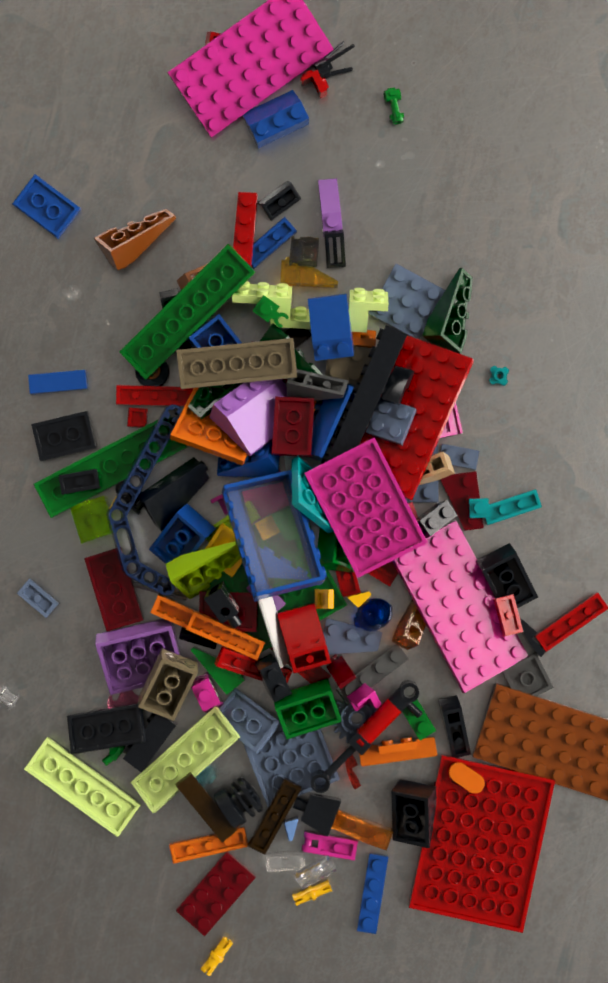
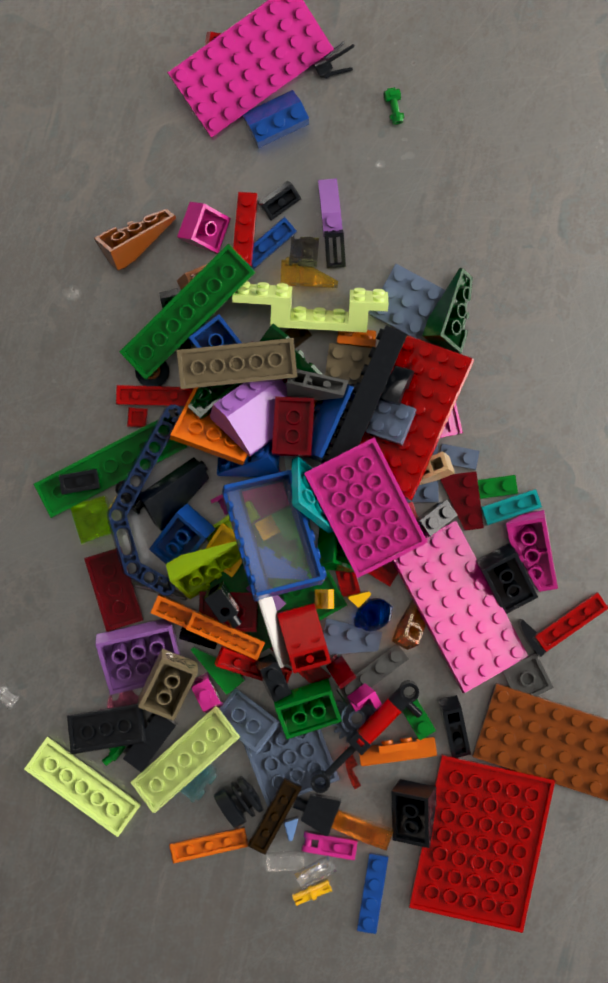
blue tile [12,174,81,239] -> none
sand blue plate [17,578,59,618] -> none
blue tile [28,370,88,394] -> none
black plate [31,411,97,462] -> none
dark brown tile [175,772,237,842] -> none
dark red plate [176,851,256,936] -> none
yellow pin [200,936,233,976] -> none
green plate [253,295,289,328] -> none
red bracket [300,70,329,99] -> none
blue slope [308,294,354,361] -> none
orange tile [449,762,485,793] -> none
teal plate [469,498,489,518] -> none
teal plate [489,366,509,386] -> none
plate [493,594,523,637] -> none
none -> dark pink slope [177,202,231,254]
none -> green plate [478,475,518,499]
none -> dark pink wedge [506,510,558,592]

